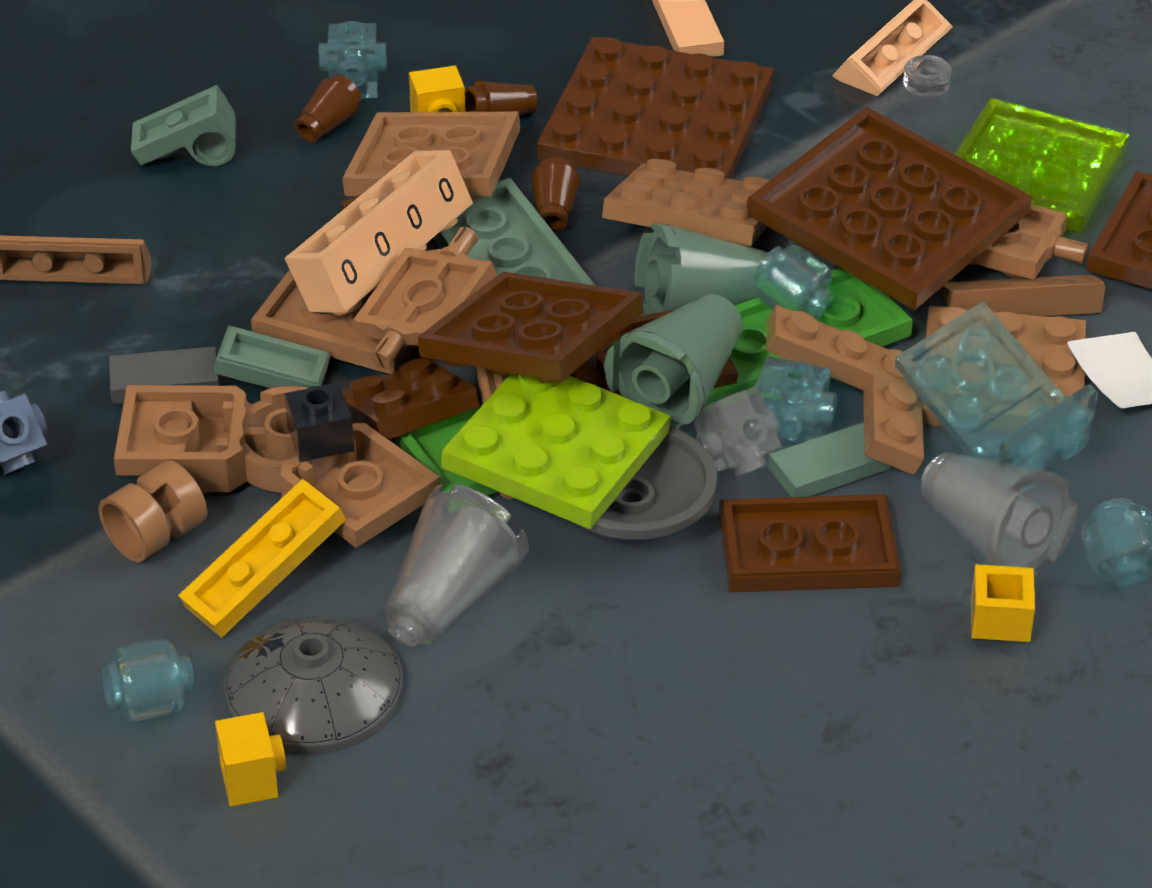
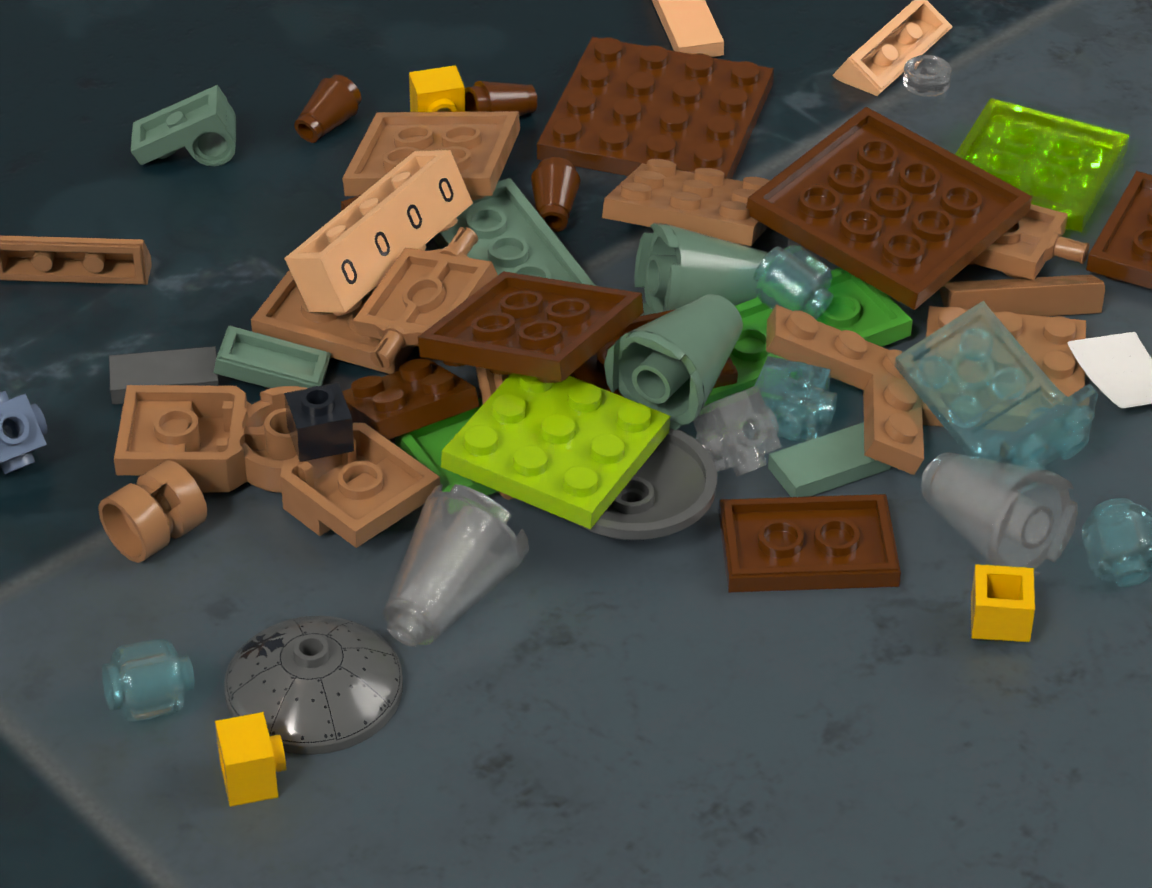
yellow plate [178,479,346,638] -> none
clear light blue brick [319,21,387,98] -> none

